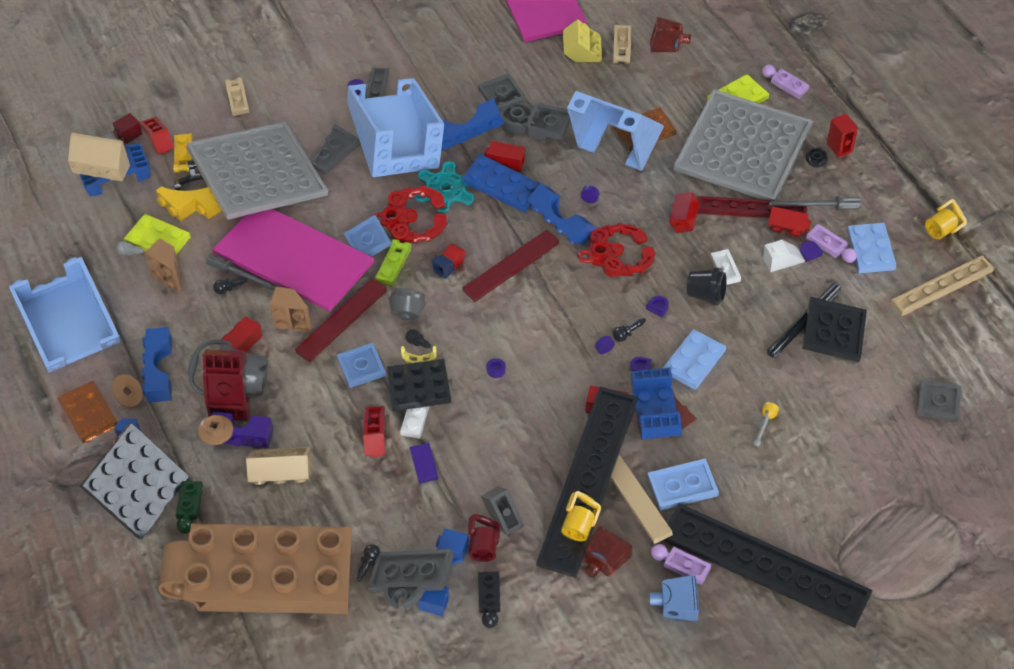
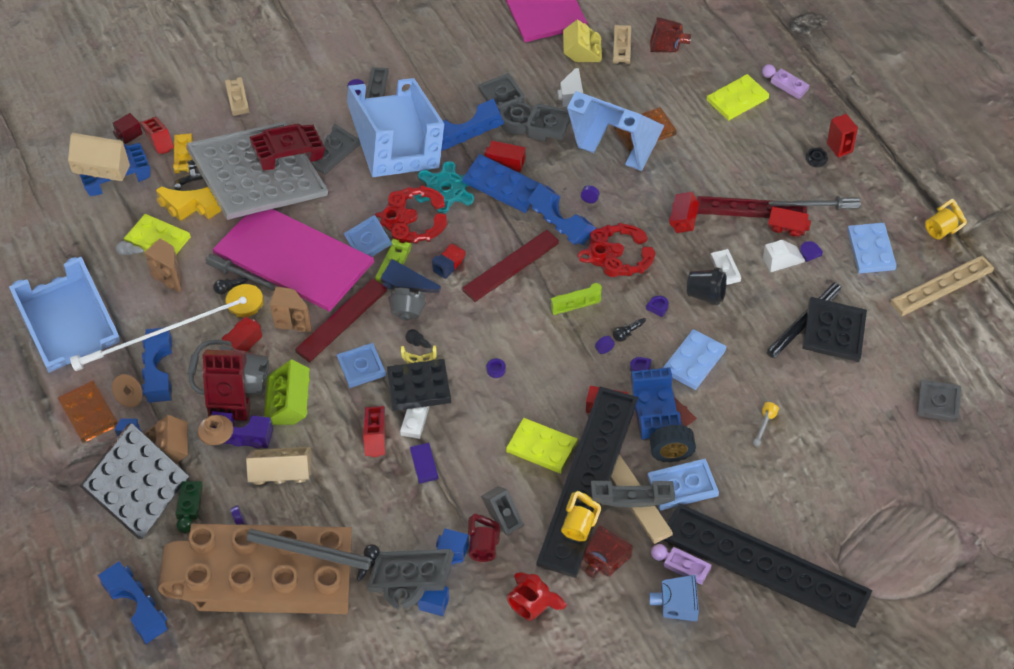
black plate [478,571,500,628] -> none
light grey plate [674,89,813,201] -> none
lavender plate [806,224,857,263] -> none
none -> white piece [70,296,247,371]
none -> blue arch [98,561,168,644]
none -> medium nougat slope [144,415,188,464]
none -> yellow tile [226,284,264,317]
none -> dark purple tile [230,505,245,525]
none -> dark grey axle [247,529,371,570]
none -> dark red plate [249,123,325,170]
none -> lime slope [264,359,310,425]
none -> dark blue slope [381,259,441,293]
none -> neon yellow plate [506,418,578,474]
none -> red piece [507,572,567,621]
none -> lime plate [551,283,602,315]
none -> white slope [557,68,583,107]
none -> dark grey slope [591,481,675,508]
none -> black wheel [650,425,696,462]

